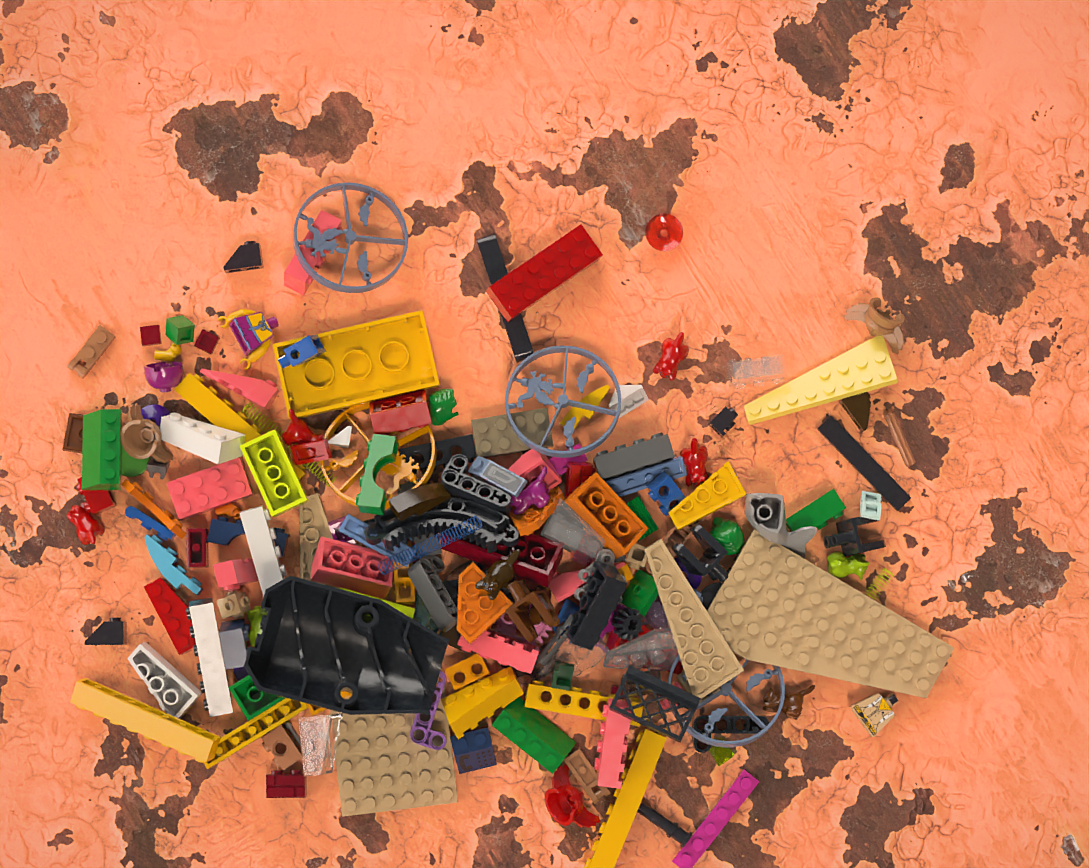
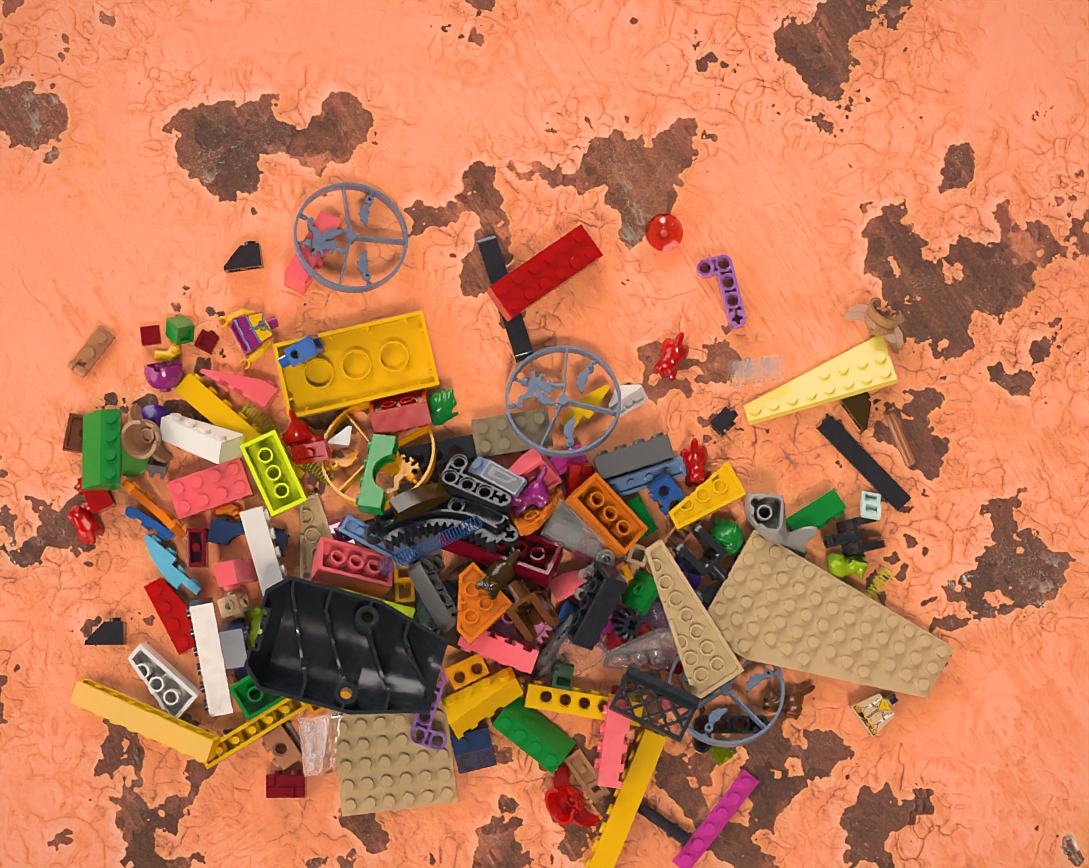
none -> medium lavender beam [696,255,746,330]

